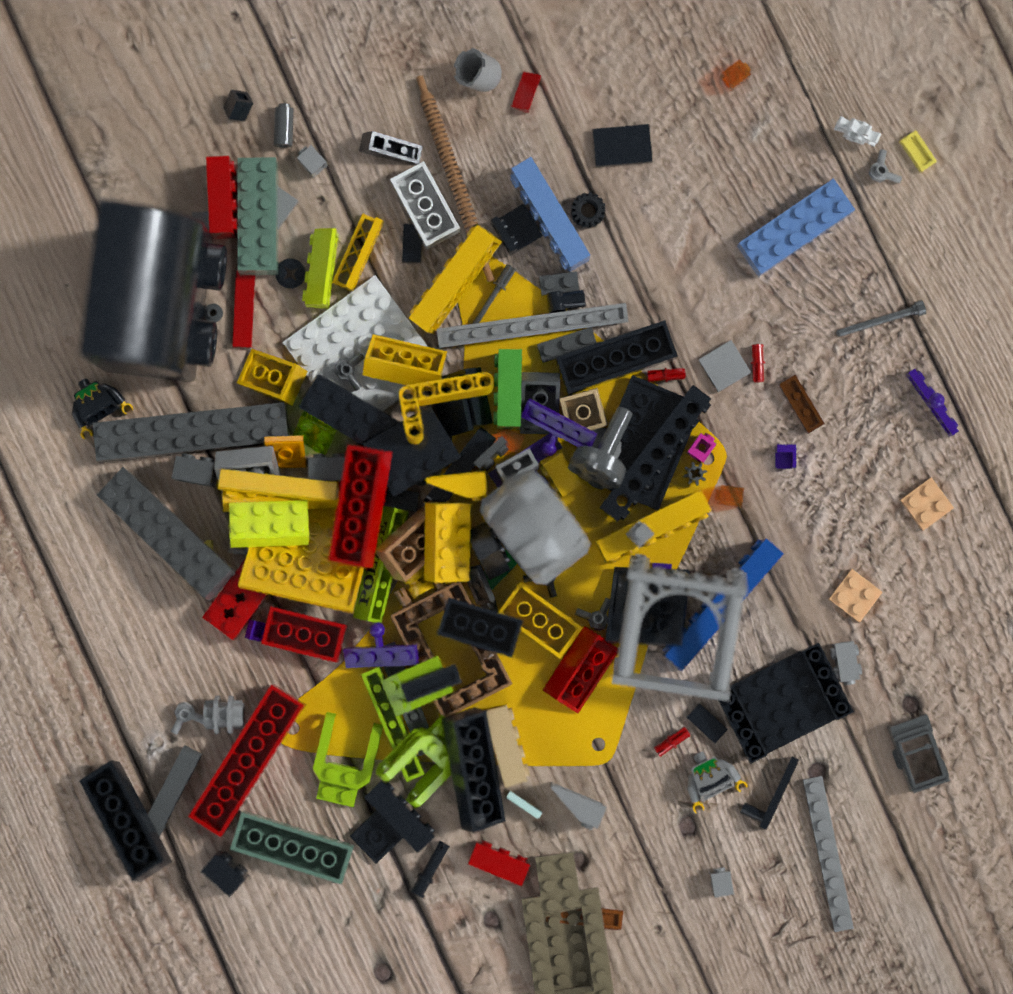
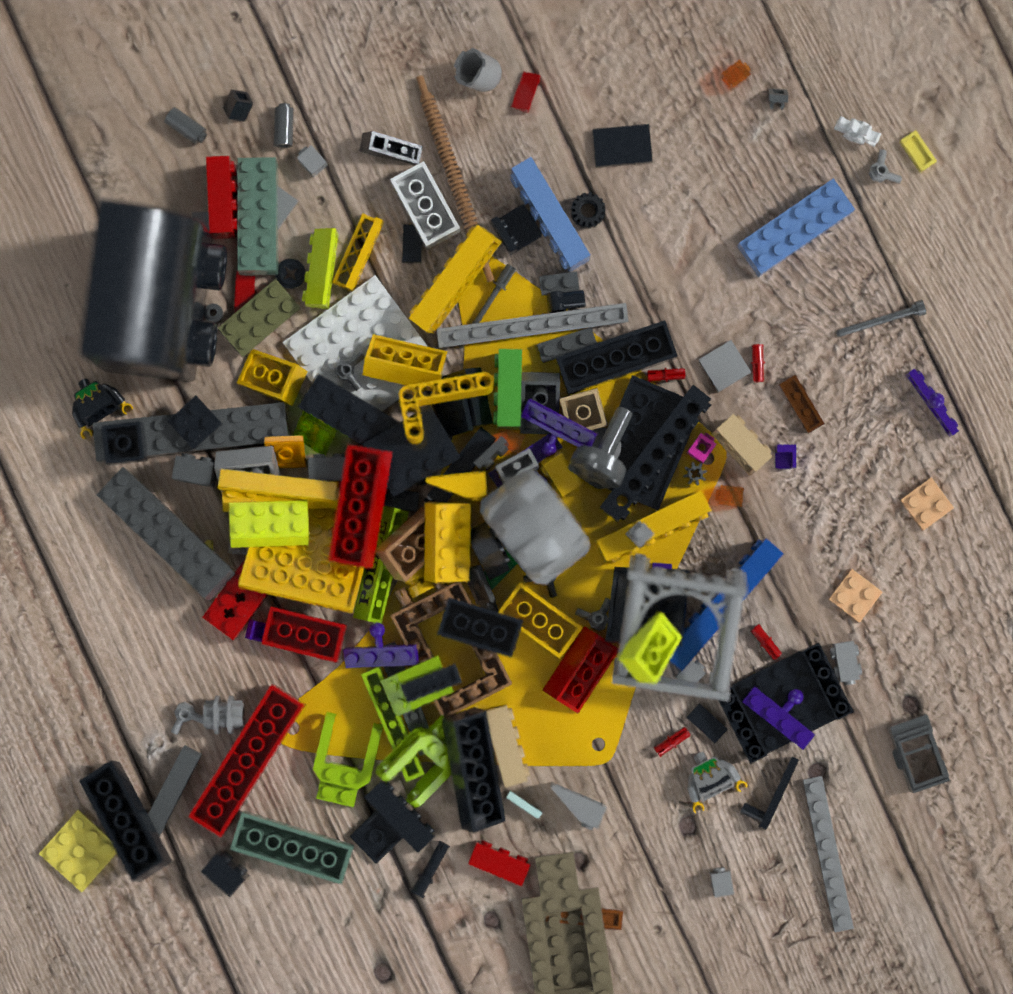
none -> light yellow plate [39,810,117,892]
none -> black brick [101,421,148,466]
none -> dark grey brick [164,107,207,145]
none -> black plate [168,395,222,450]
none -> olive plate [217,279,300,358]
none -> neon yellow slope [618,612,682,684]
none -> light grey brick [675,660,706,682]
none -> tan brick [712,414,773,476]
none -> dark purple plate [742,686,815,750]
none -> red axle [750,624,782,660]
none -> dark grey tile [768,88,789,110]

